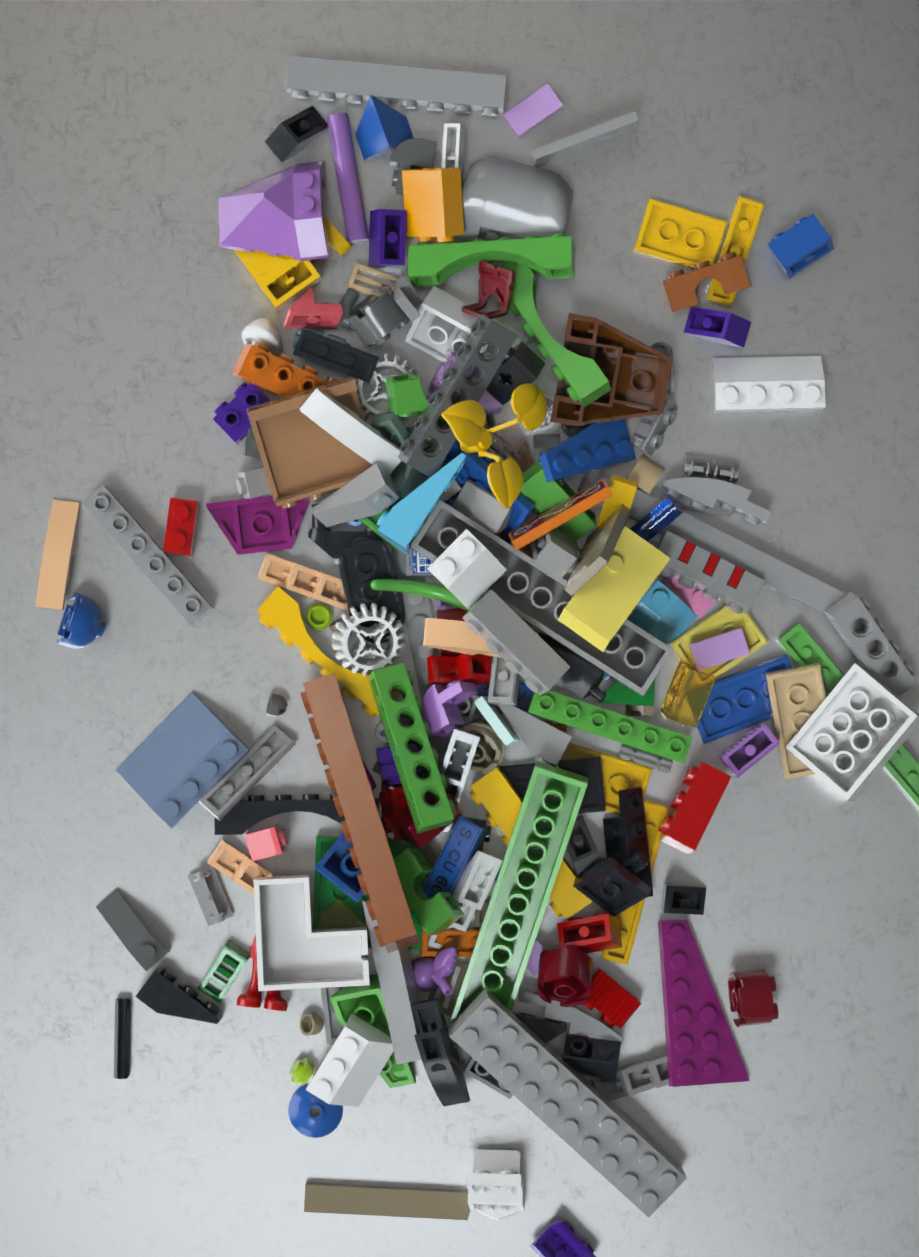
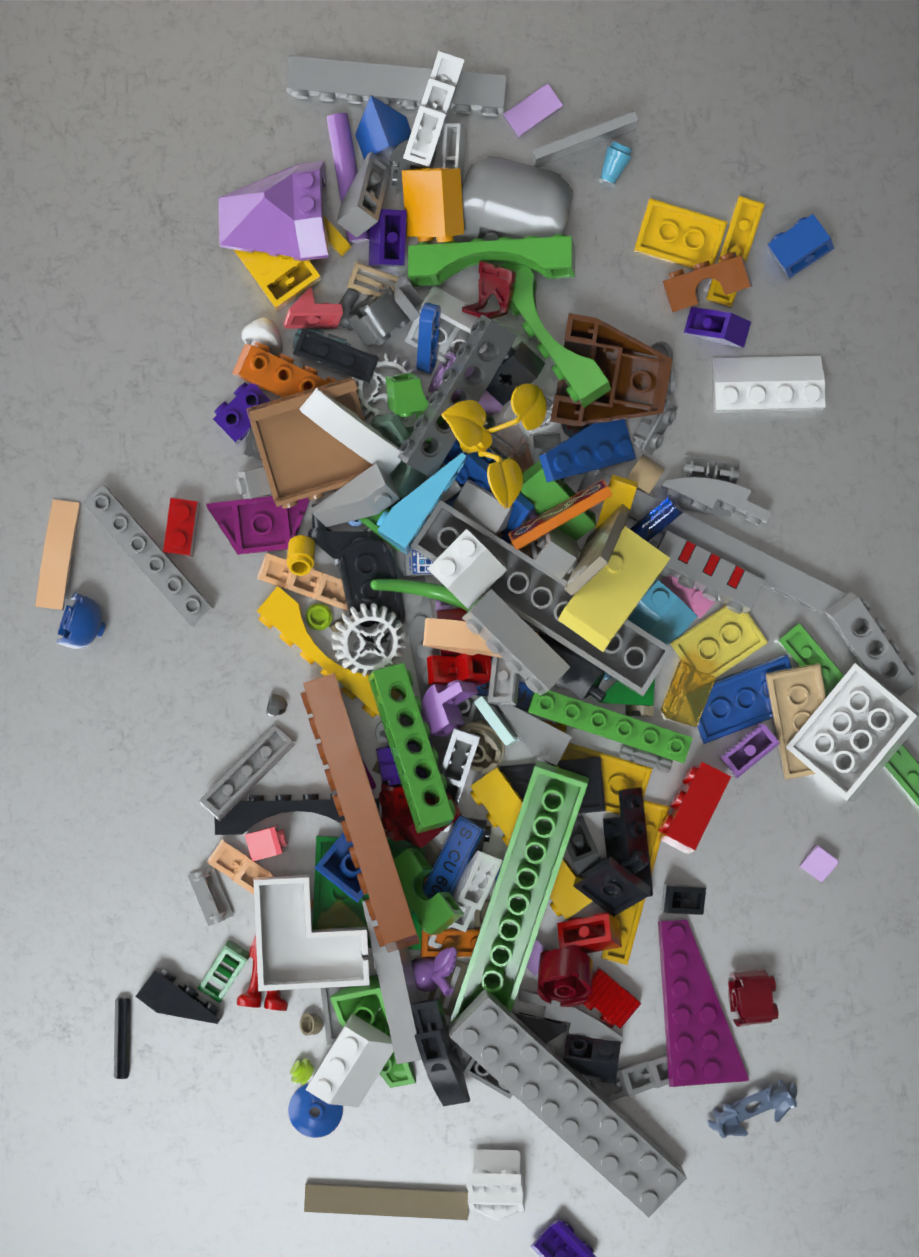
dark grey slope [96,889,170,971] -> none
sand blue slope [116,692,250,828] -> none
black slope [265,106,328,162] -> none
lavender tile [689,628,750,671] -> none
none -> yellow brick [286,535,316,576]
none -> light grey slope [336,152,391,237]
none -> white slope [403,50,465,167]
none -> blue beam [416,302,441,374]
none -> medium azure cone [600,141,632,184]
none -> sand blue piece [707,1080,797,1138]
none -> lavender slope [800,845,839,883]

